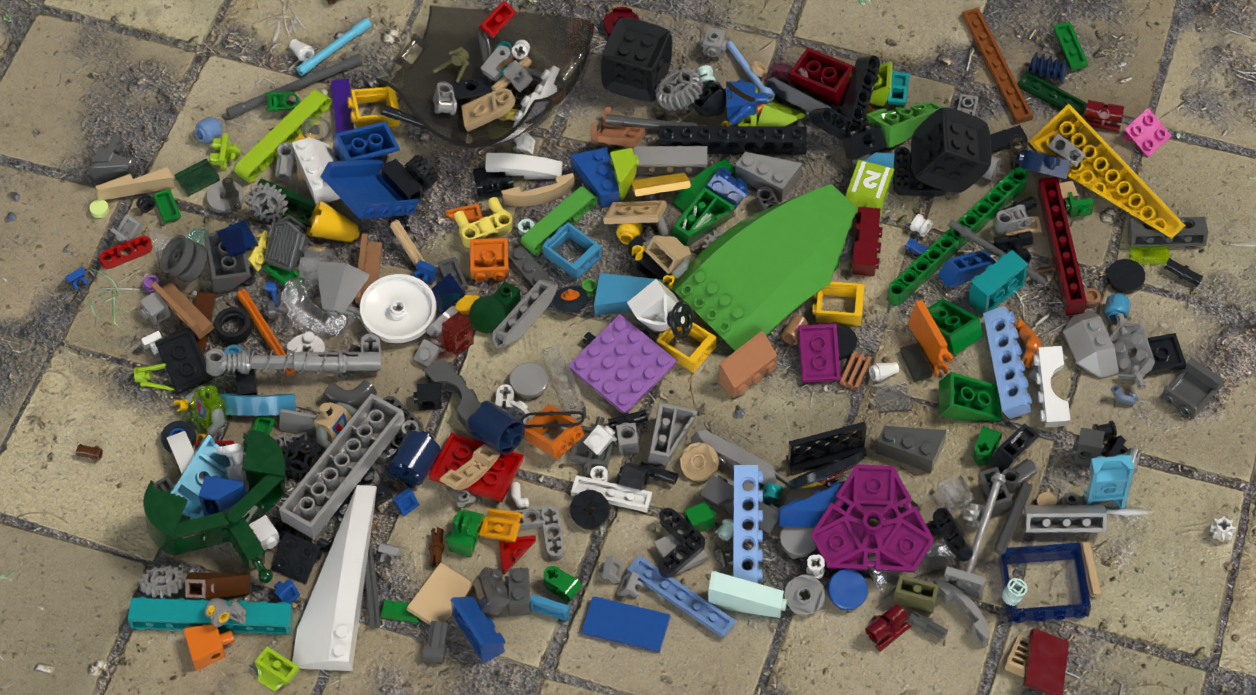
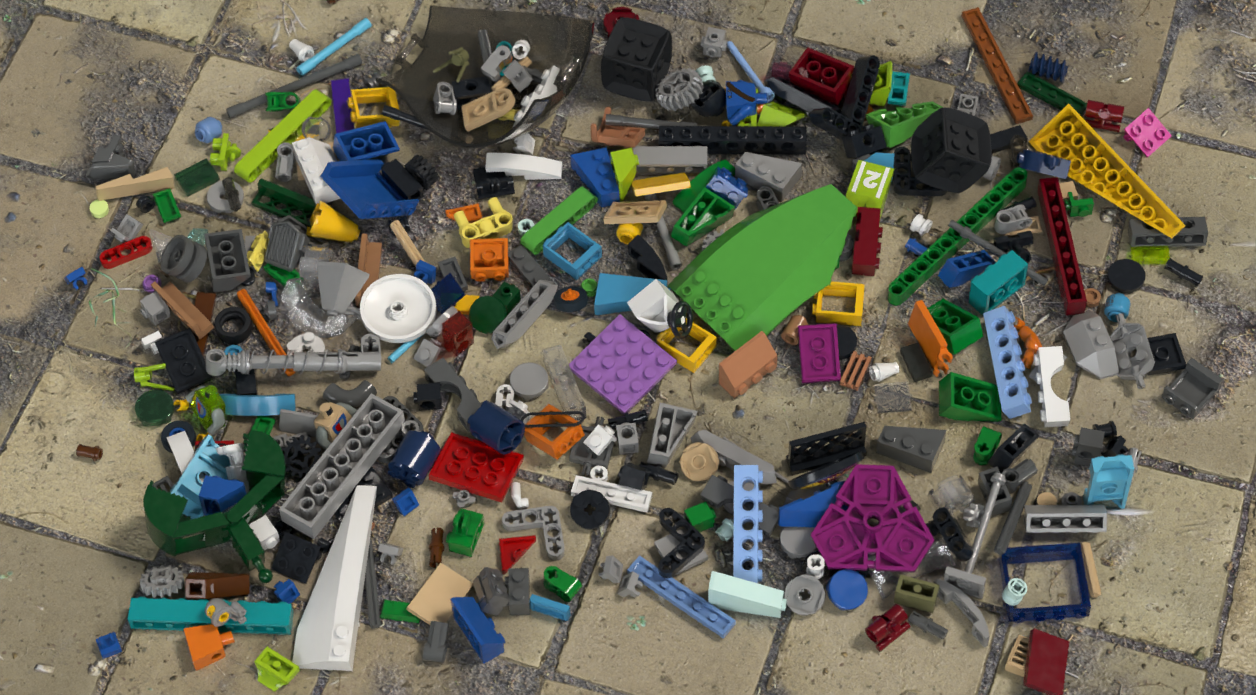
clear blue piece [217,220,259,258] -> none
light grey gear [247,182,288,222] -> none
tan slope [440,444,500,490] -> none
red slope [478,0,517,38] -> none
light orange plate [479,508,523,542] -> none
tan slope [502,173,575,207] -> none
blue tile [582,596,671,653] -> none
tan torso [632,235,691,290] -> none
tan tile [750,61,768,78] -> none
teal wheel [762,483,783,506] -> none
light grey leg [1048,134,1086,167] -> none
green plate [1053,22,1088,71] -> none
sand blue arm [1111,385,1138,406] -> none
white gear [1210,516,1236,543] -> none
none -> blue tile [95,632,122,659]
none -> clear green tile [135,390,174,426]
none -> medium azure bar [388,333,425,363]
none -> dark tan arm [921,231,944,247]

